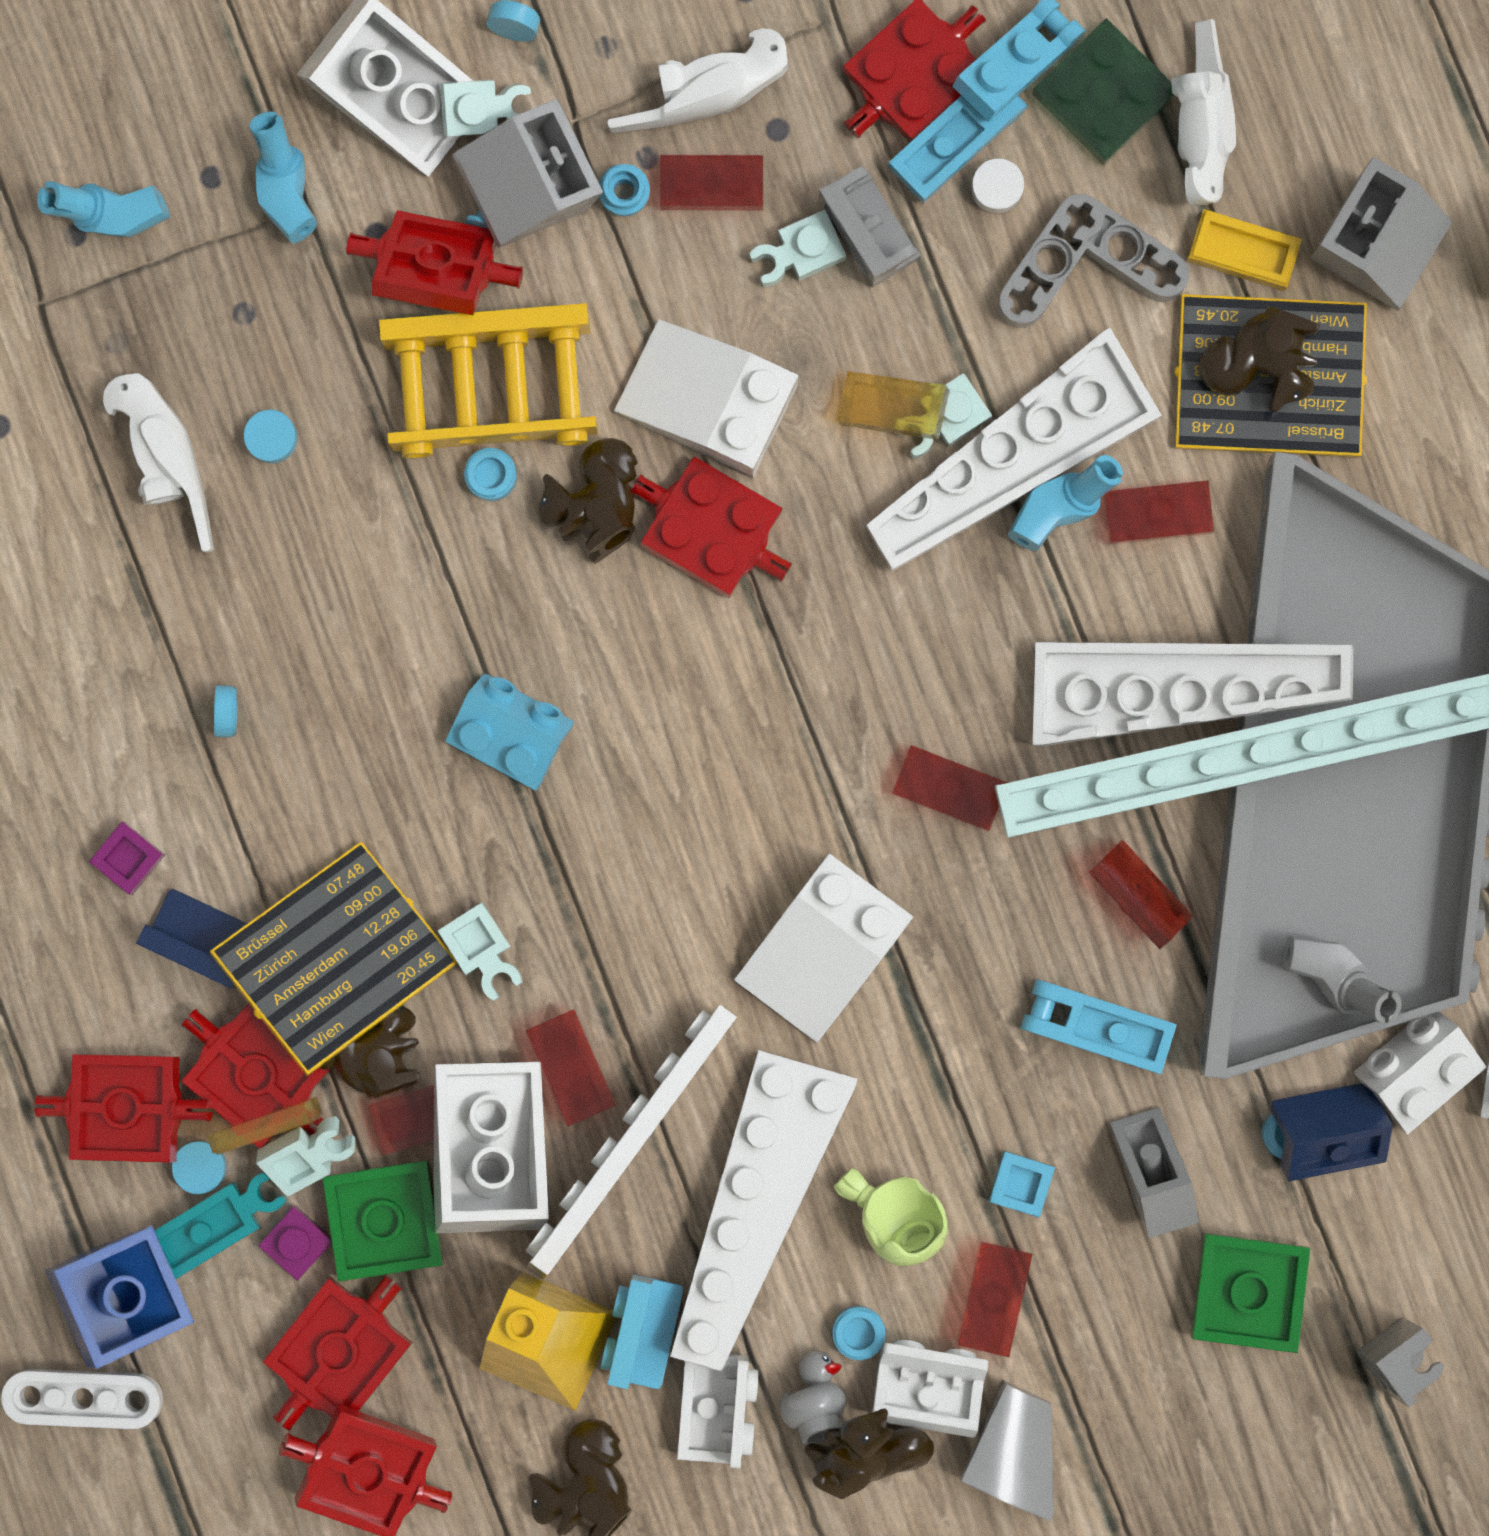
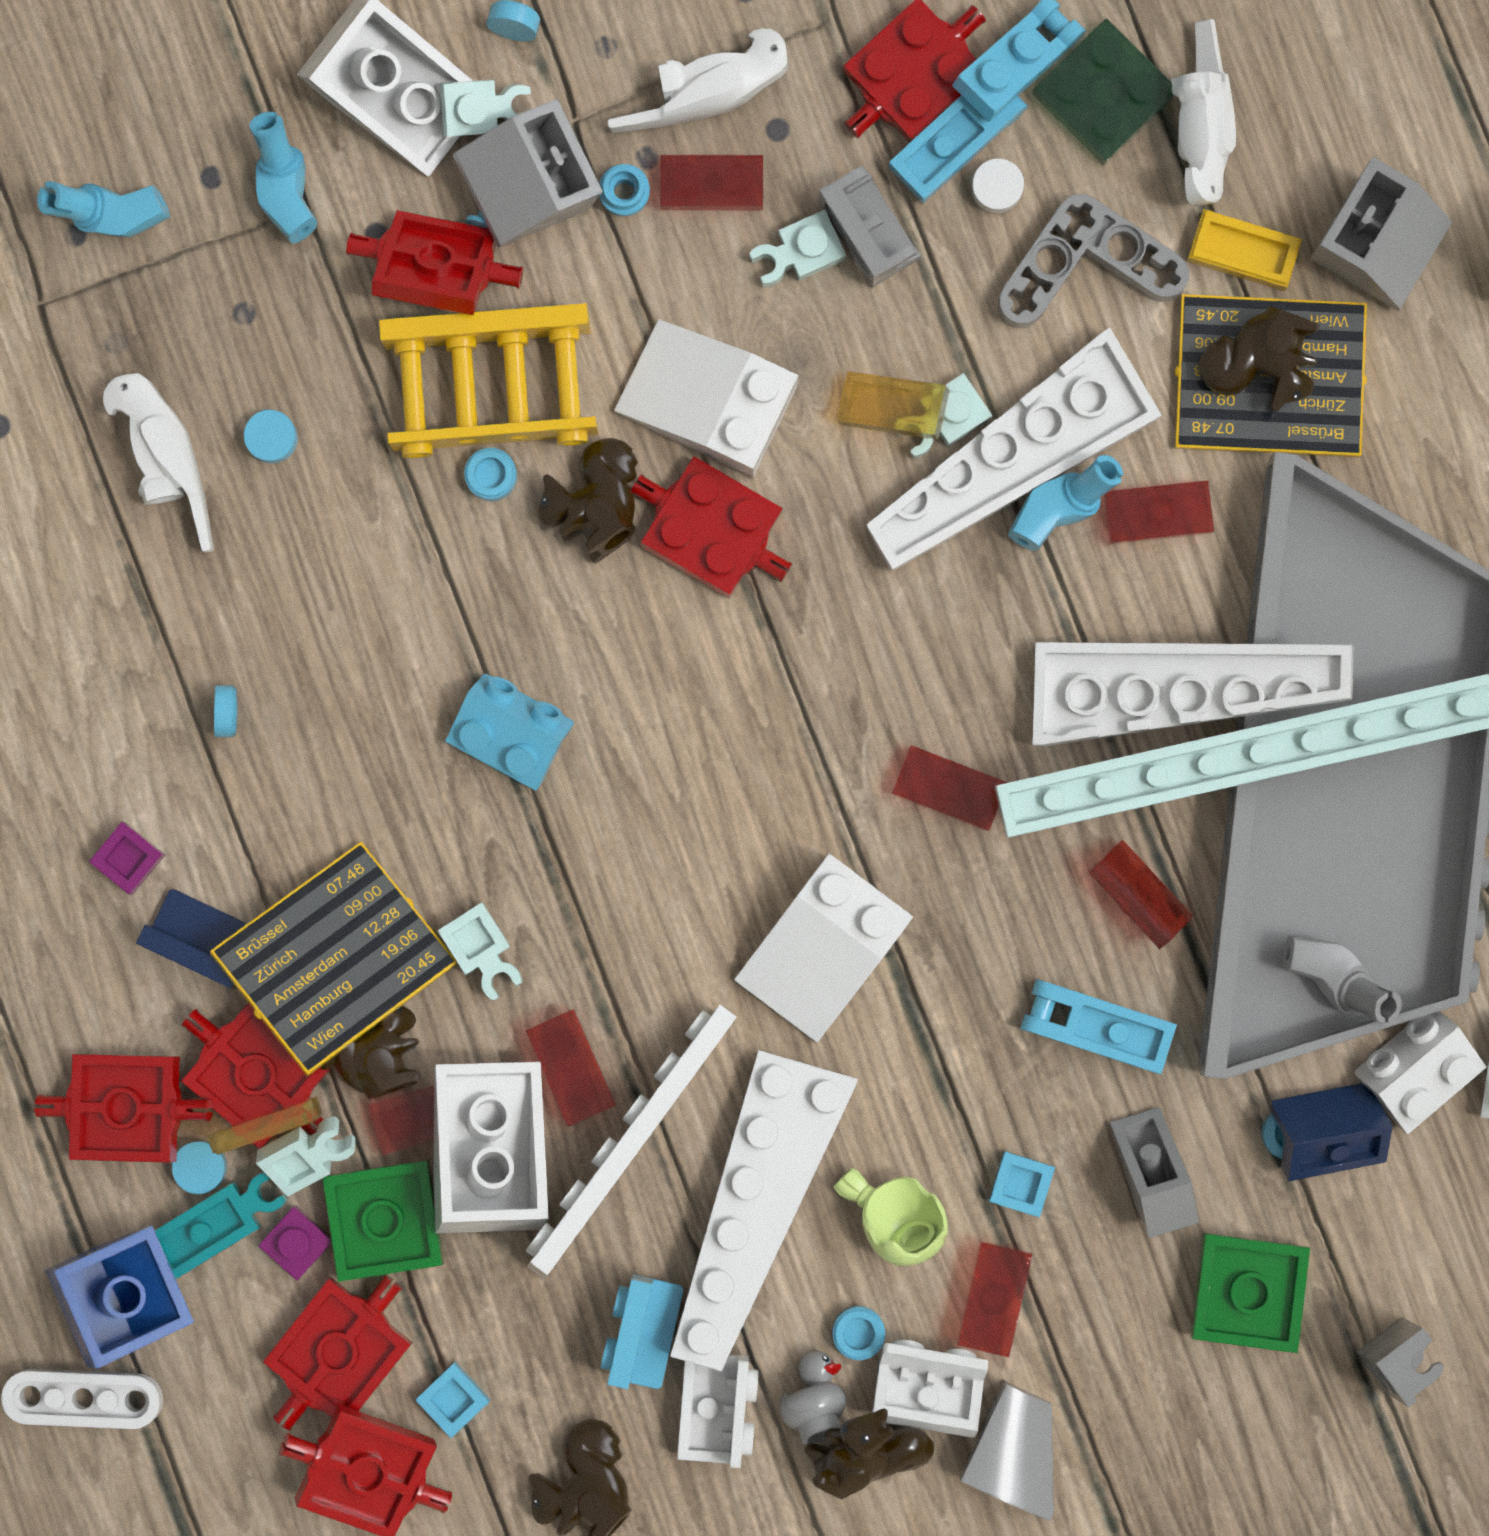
yellow slope [479,1271,616,1411] -> none
none -> medium azure tile [415,1361,491,1438]

